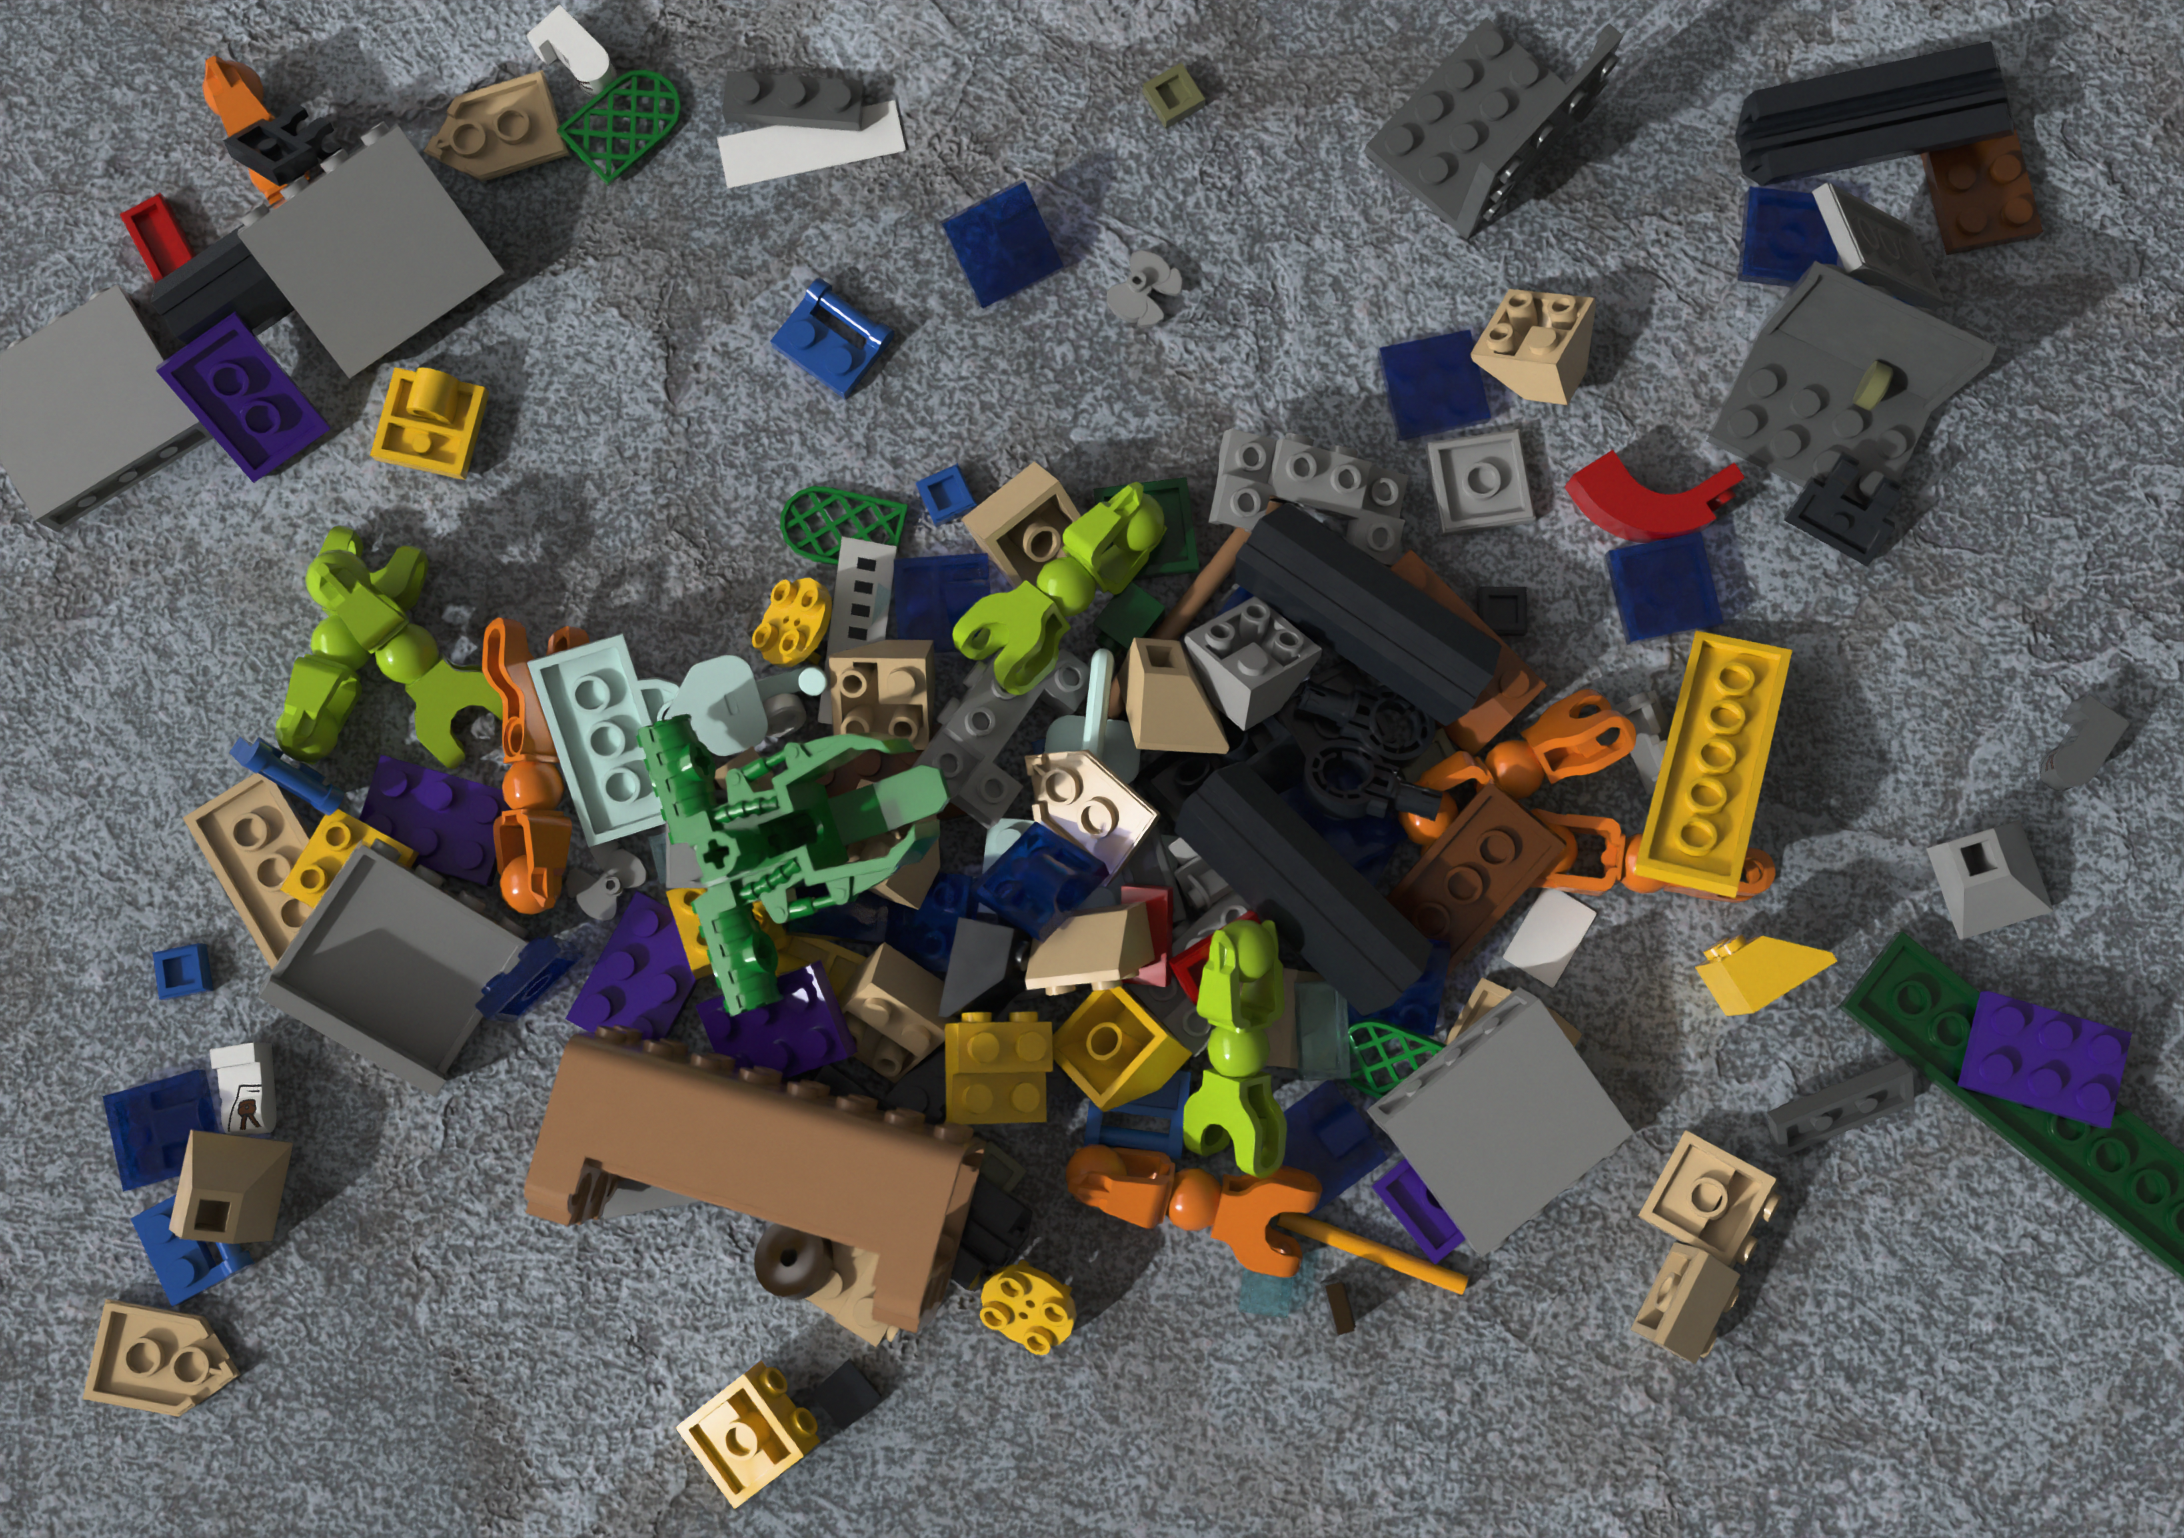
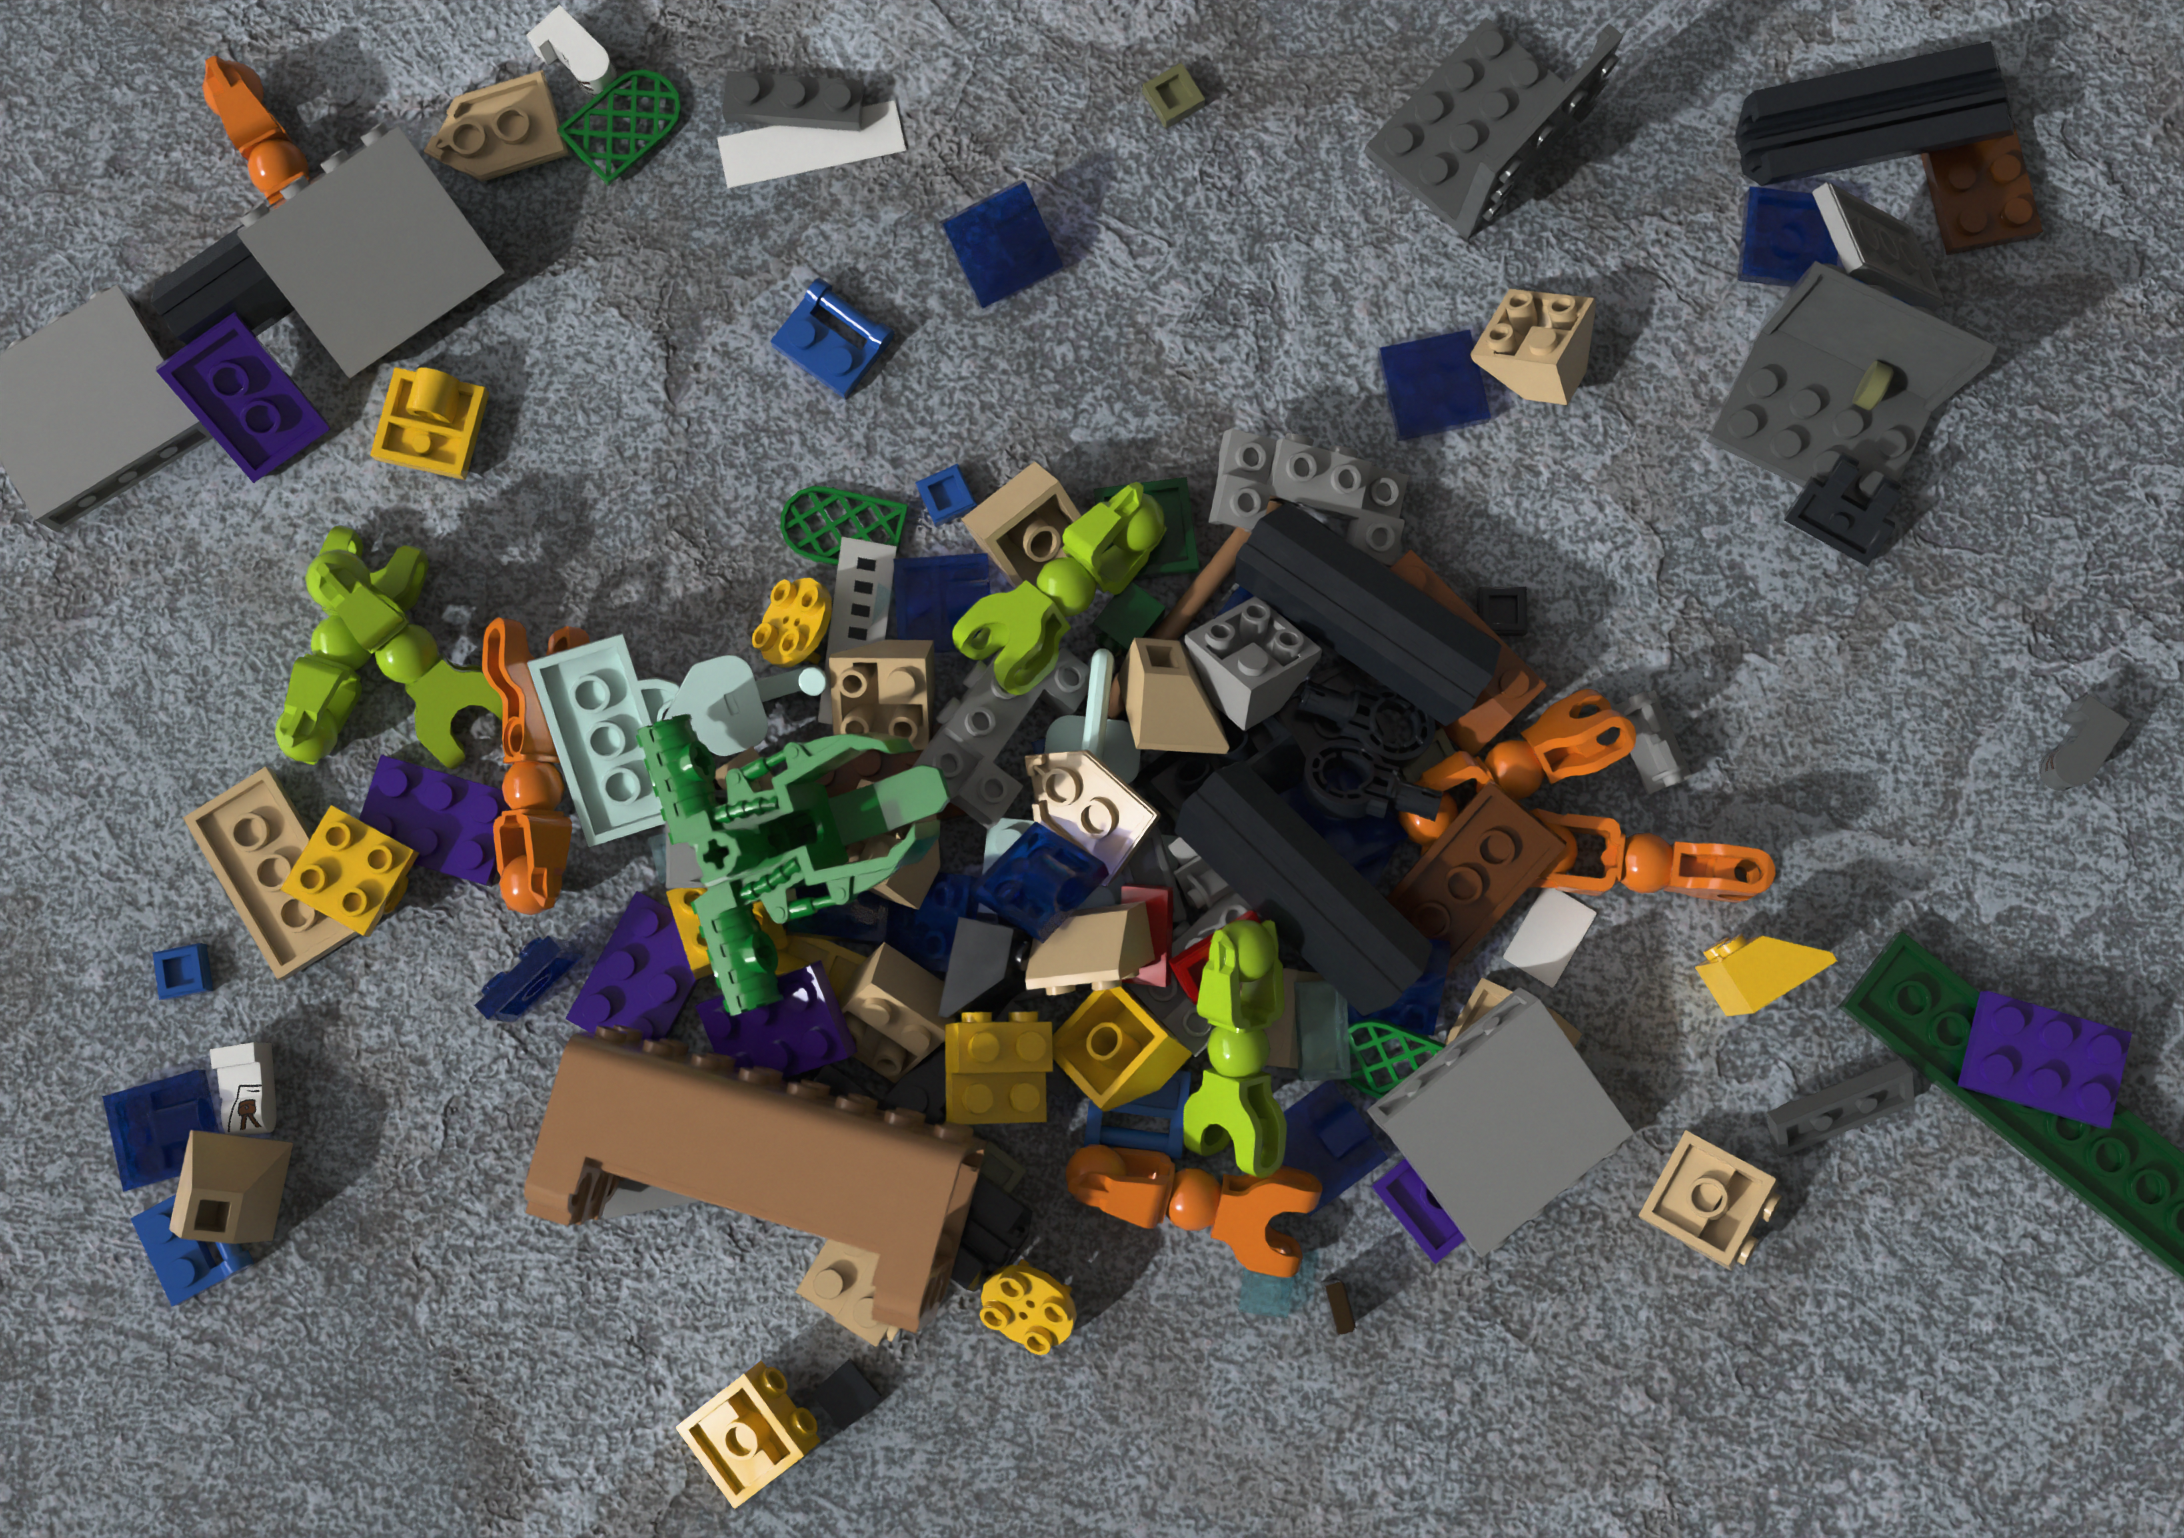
tan tile [82,1299,241,1417] -> none
red tile [119,193,197,283] -> none
black plate [223,103,342,187] -> none
blue plate [229,737,345,816] -> none
light grey panel [258,838,534,1097] -> none
light grey piece [566,841,649,922] -> none
dark brown piece [754,1223,833,1300] -> none
white tile [762,694,807,737] -> none
light grey piece [1107,250,1183,328] -> none
light orange bar [1276,1212,1468,1295] -> none
light grey tile [1425,429,1536,537] -> none
red arch [1564,450,1745,544] -> none
clear blue plate [1605,532,1724,645] -> none
tan slope [1630,1242,1740,1365] -> none
yellow plate [1634,630,1792,898] -> none
light grey slope [1926,820,2054,940] -> none

